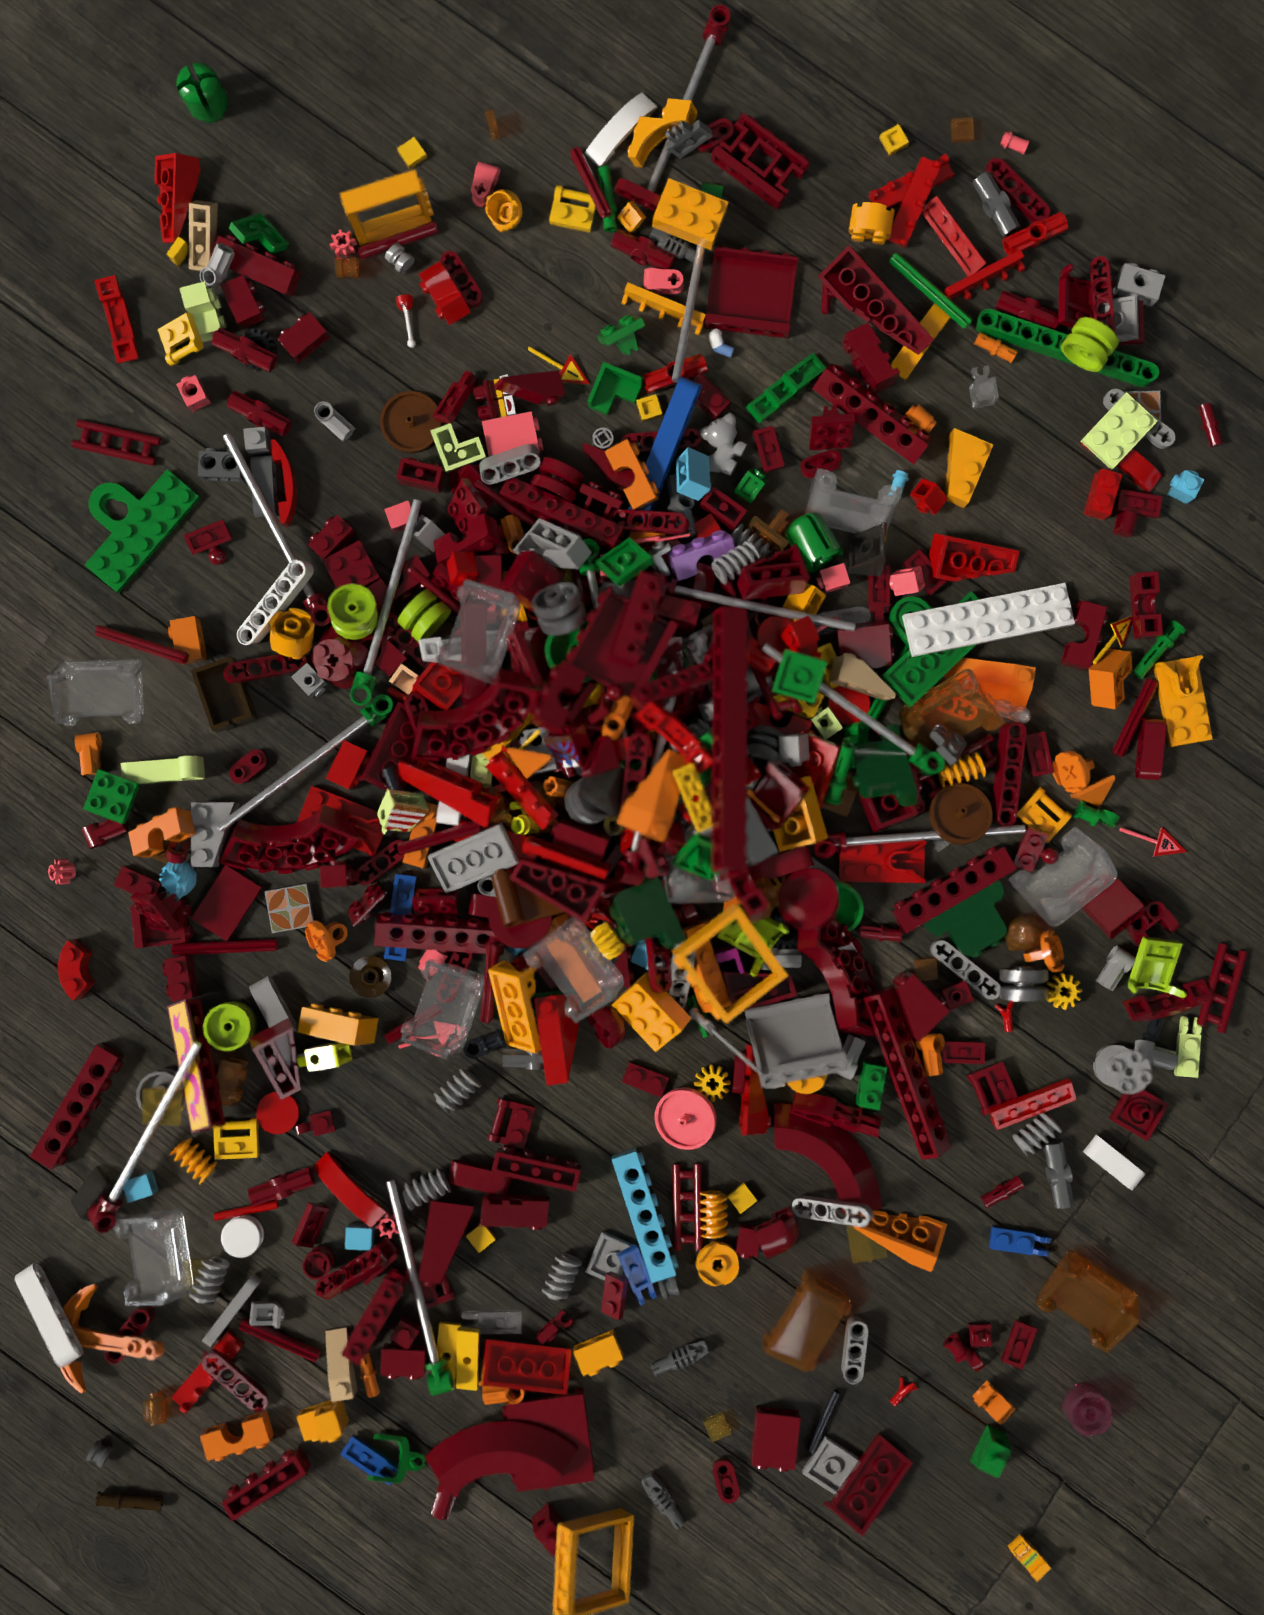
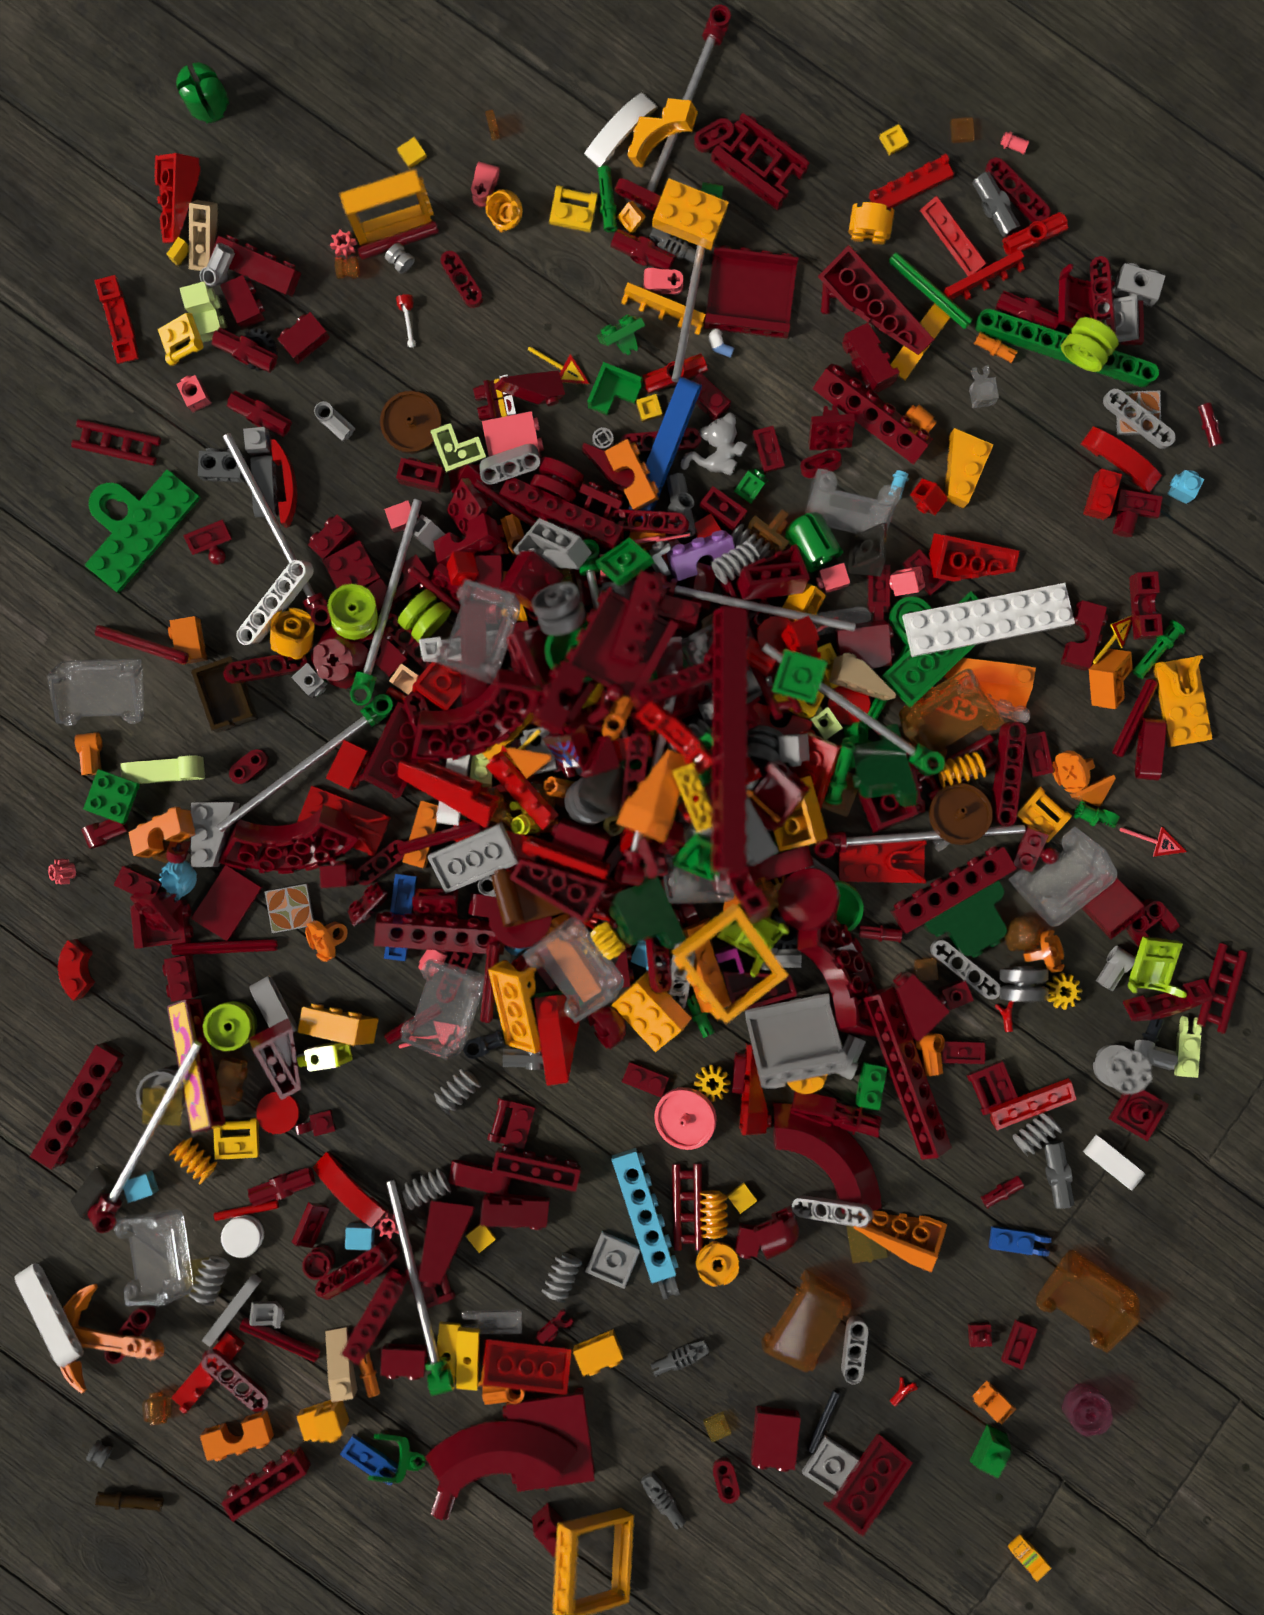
green plate [229,213,289,255] -> none
dark brown dish [349,956,392,998] -> none
torso [378,789,429,836] -> none
black pin [381,766,403,791] -> none
dark red brick [389,1313,422,1350] -> none
red brick [418,261,471,325] -> none
dark red hinge [433,370,478,424] -> none
dark red axle [570,146,612,219] -> none
dark red plate [601,1271,628,1321] -> none
blue hinge [616,1244,657,1305] -> none
dark grey hinge [665,120,713,158] -> none
medium azure brick [676,447,711,501] -> none
light grey sword [688,1008,763,1076] -> none
green slope [746,353,826,424] -> none
red hinge [887,156,942,248] -> none
dark grey hinge [930,723,967,765] -> none
dark red connector [943,1333,985,1372] -> none
yellowish green plate [1080,392,1158,470] -> none

